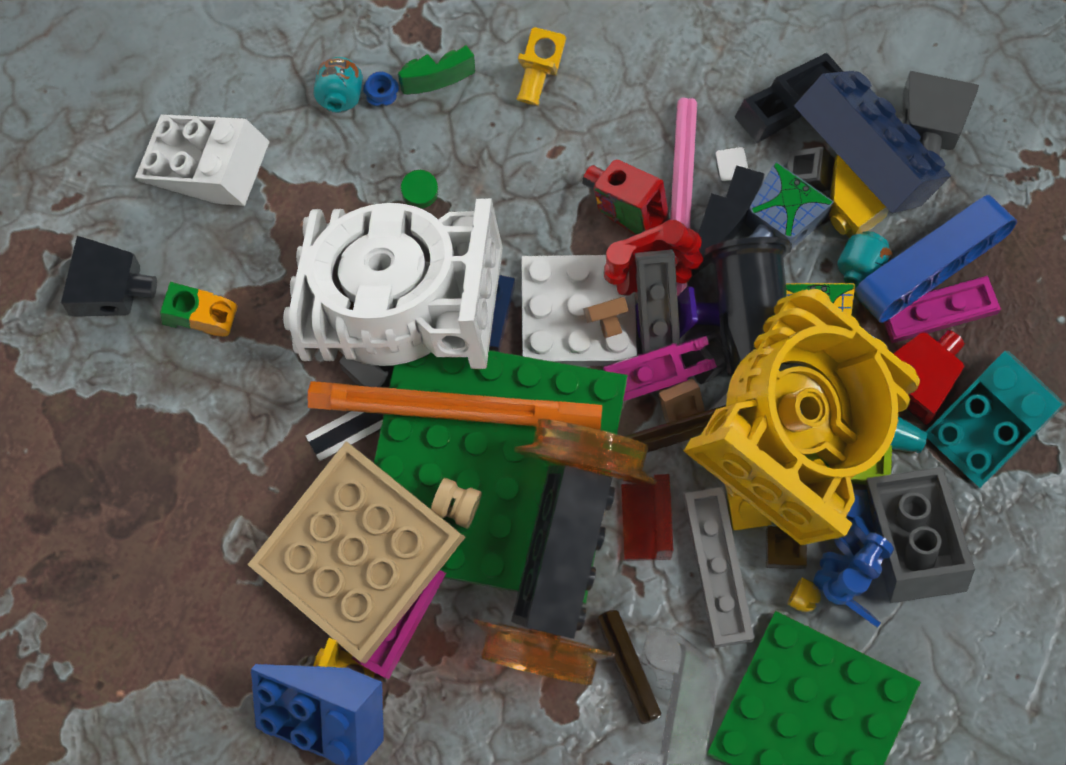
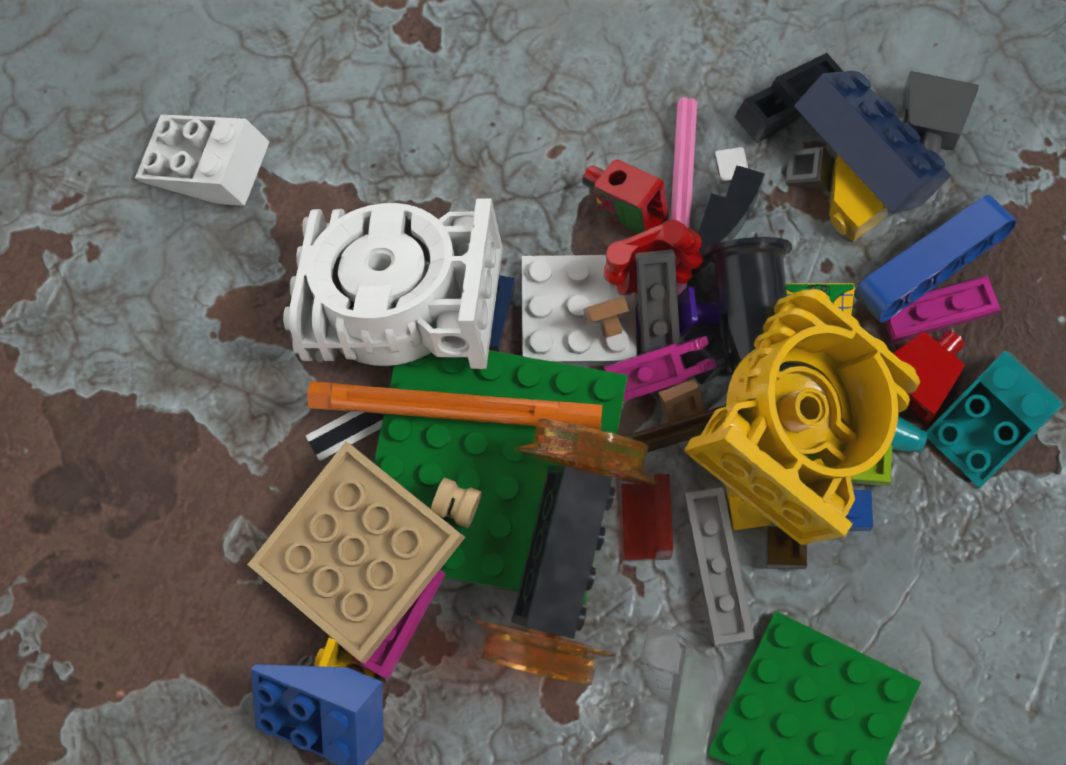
black torso [61,236,157,317] -> none
leg [160,282,238,337] -> none
teal head [313,57,363,112] -> none
dark grey piece [339,355,393,388] -> none
blue plate [363,72,399,106] -> none
green slope [398,45,475,95] -> none
green tile [401,170,438,209] -> none
yellow bracket [517,27,566,106] -> none
dark brown axle [597,610,661,724] -> none
torso [745,162,834,249] -> none
yellow hinge [787,577,821,612] -> none
blue piece [813,516,894,628] -> none
teal head [837,231,893,288] -> none
dark grey slope [866,467,975,603] -> none

